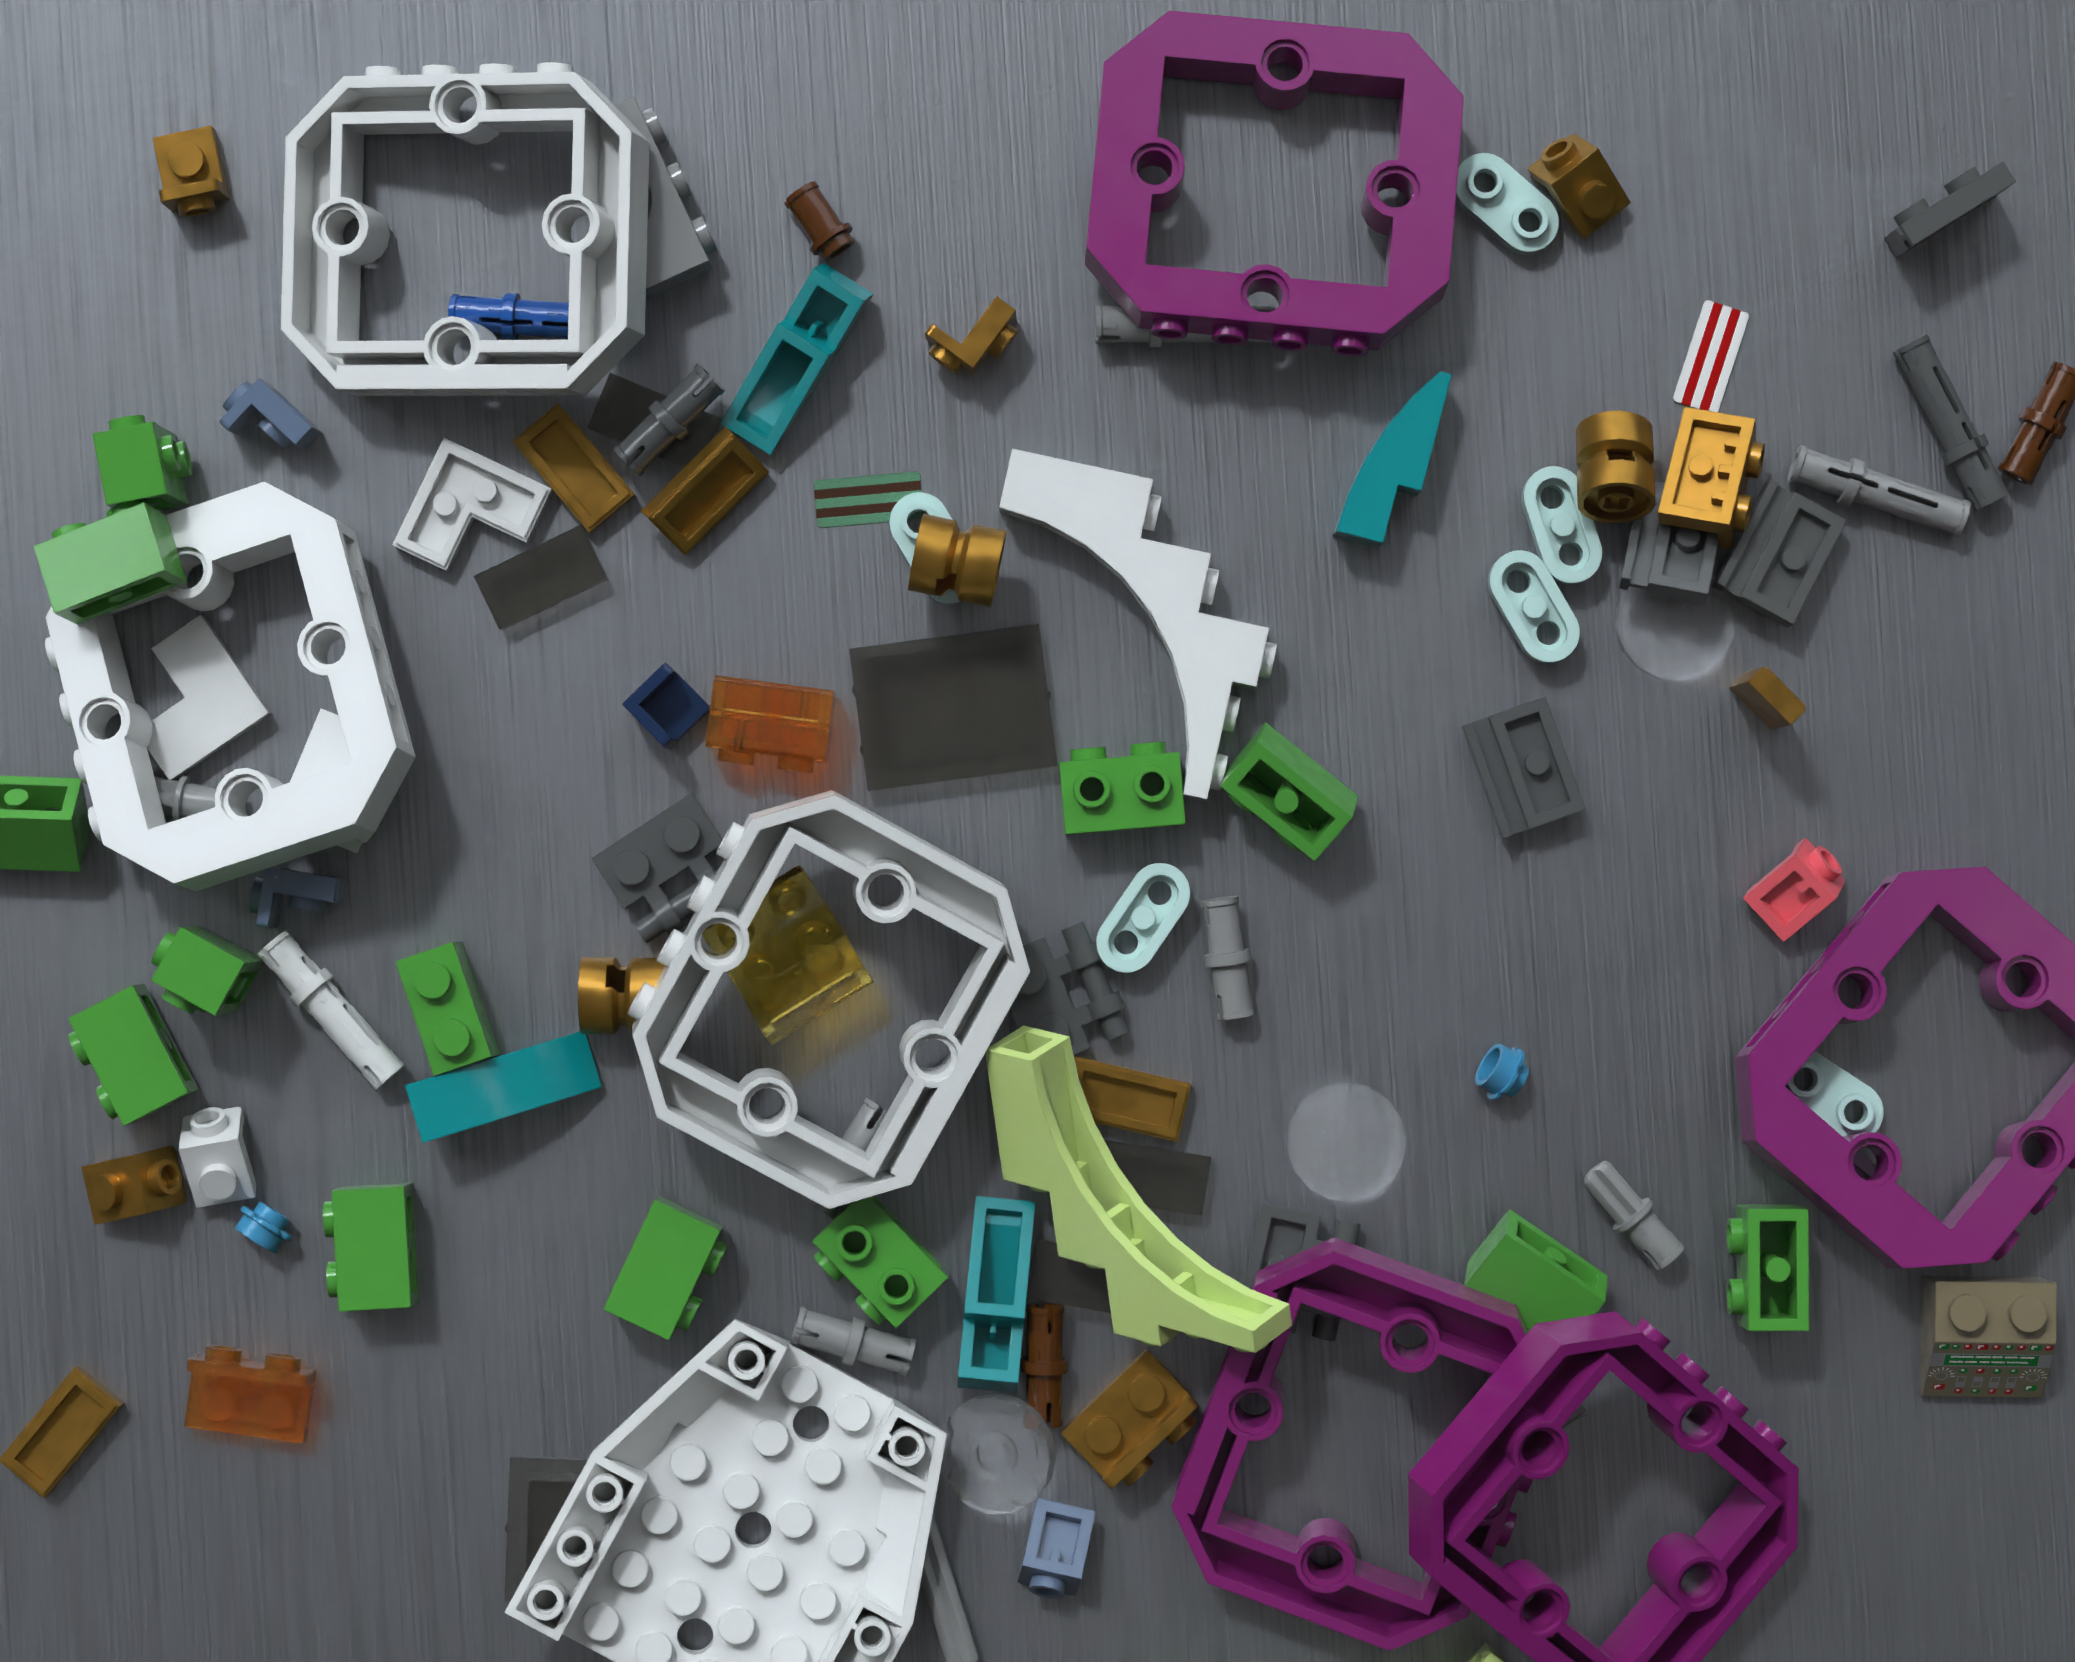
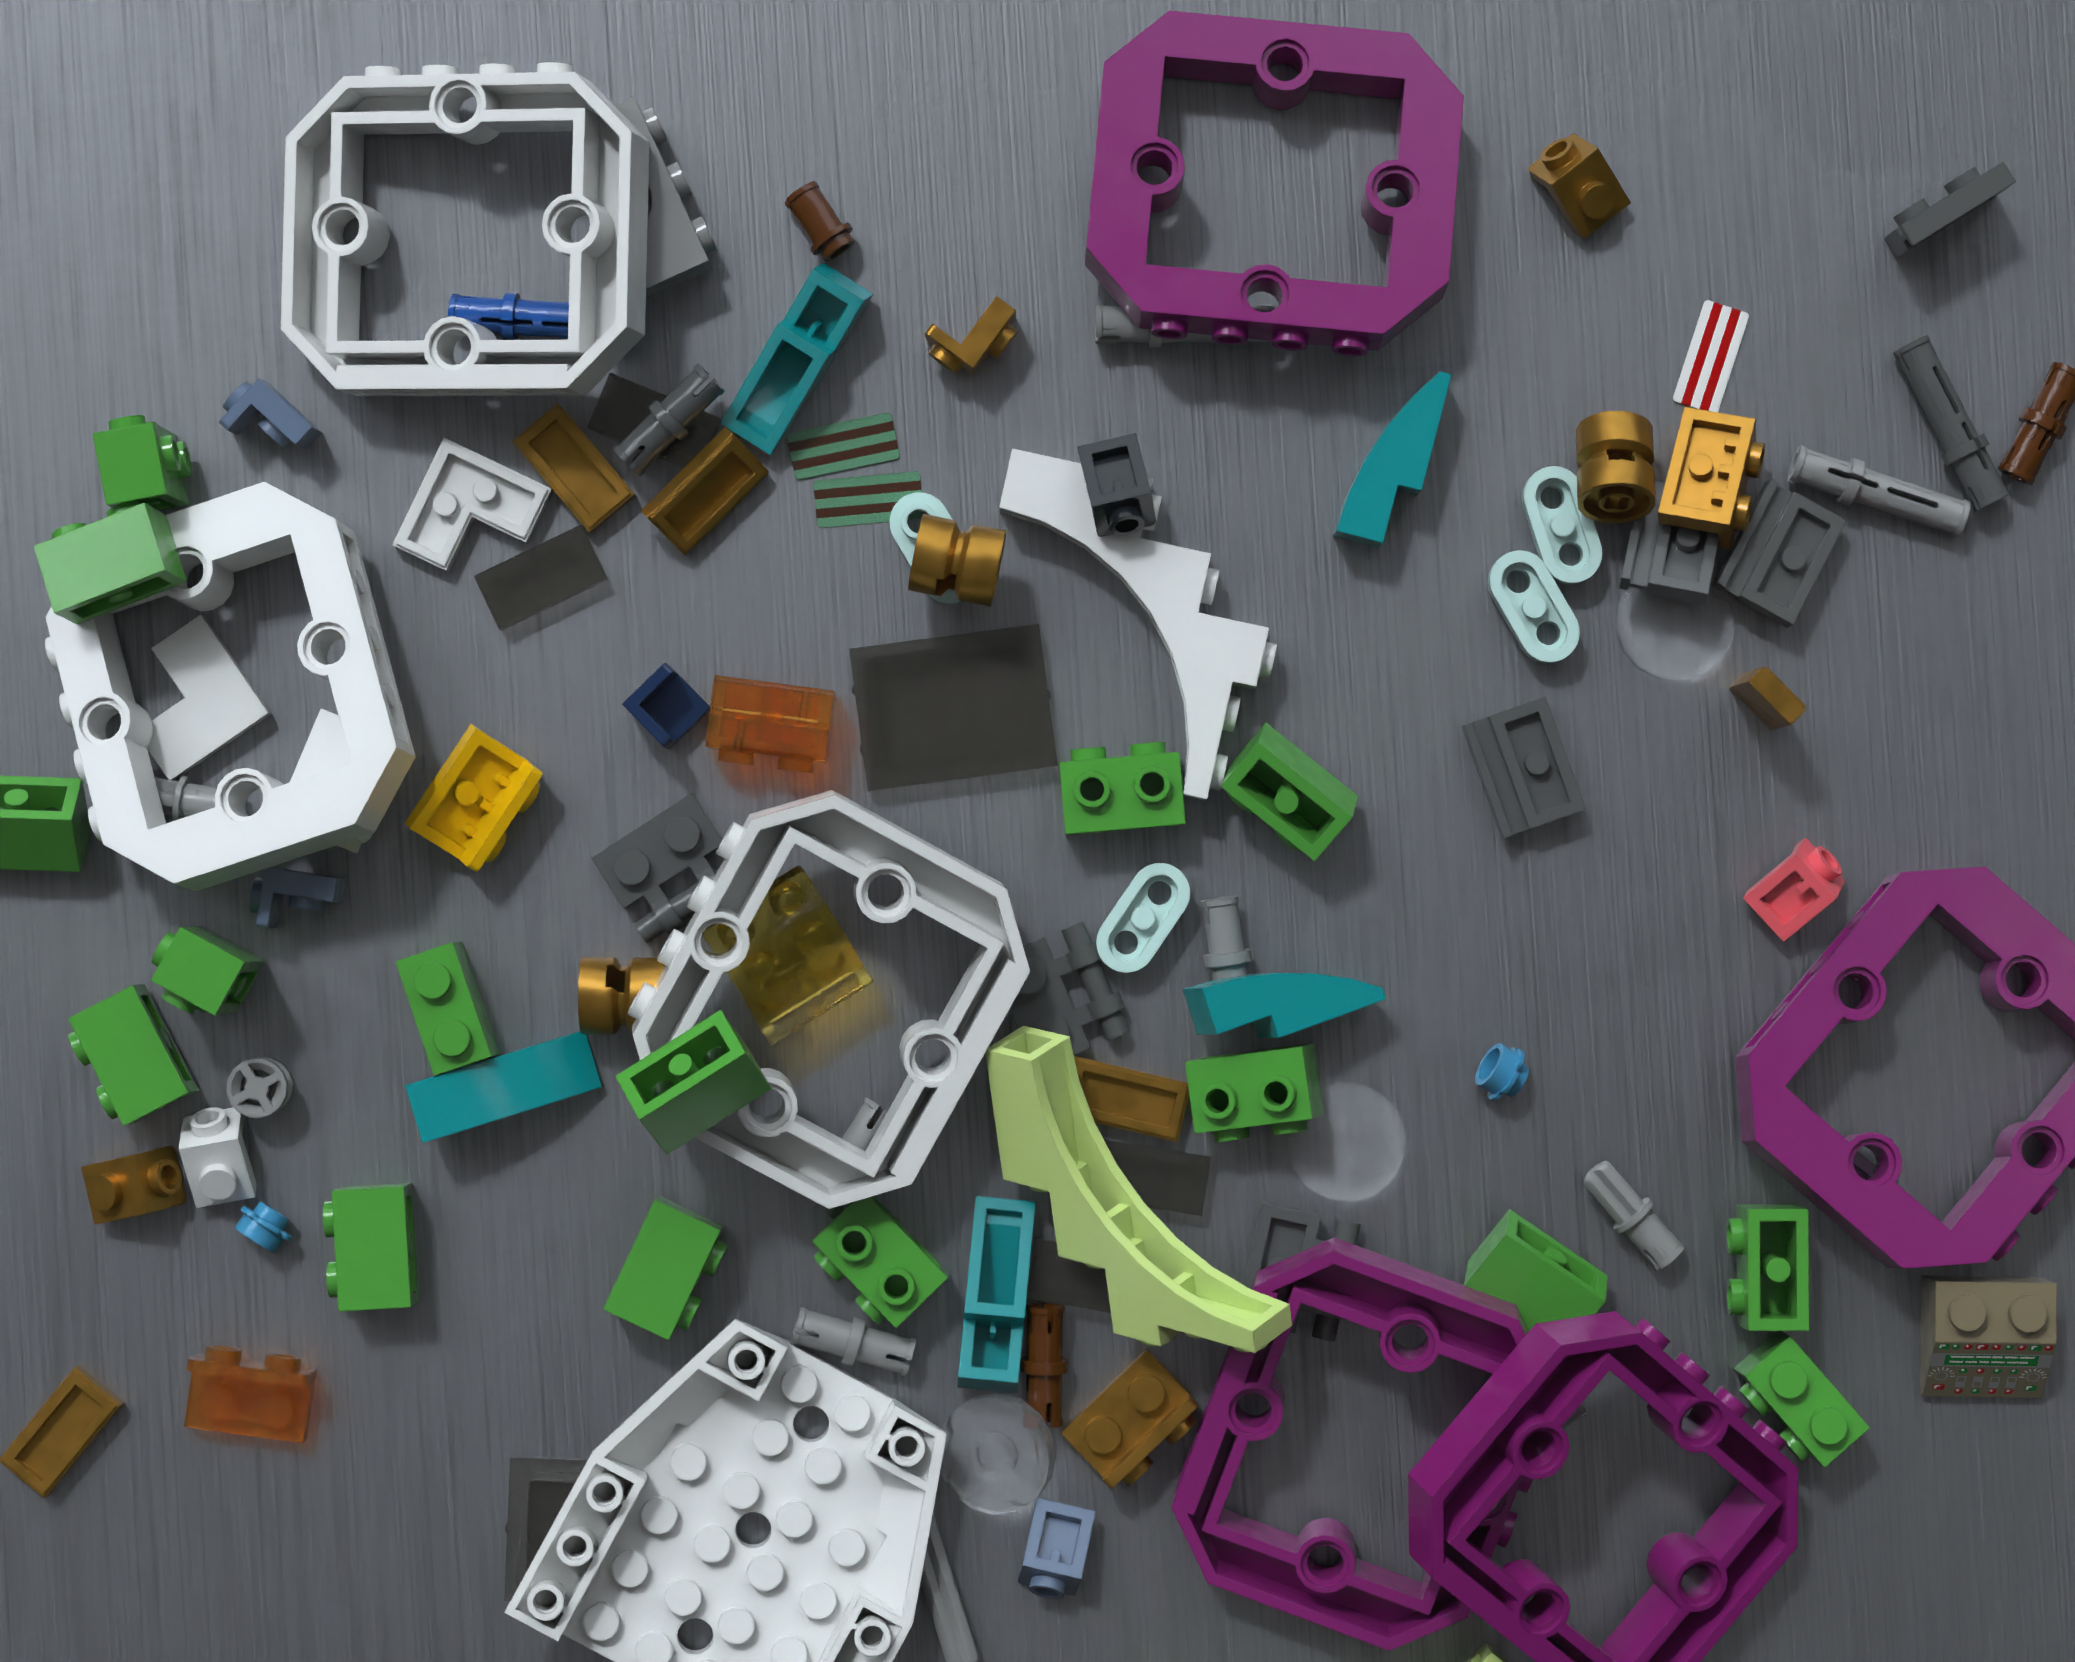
pearl gold bracket [152,125,230,217] -> none
white pin [257,930,405,1090] -> none
light aqua plate [1456,153,1559,255] -> none
light aqua plate [1785,1051,1884,1137] -> none
none -> light grey wheel [227,1057,294,1118]
none -> yellow bracket [405,724,543,872]
none -> bright green brick [615,1010,772,1155]
none -> clear green sticker [787,412,900,479]
none -> black bracket [1077,433,1156,537]
none -> teal slope [1183,973,1386,1038]
none -> bright green brick [1185,1043,1324,1142]
none -> bright green brick [1733,1331,1870,1468]

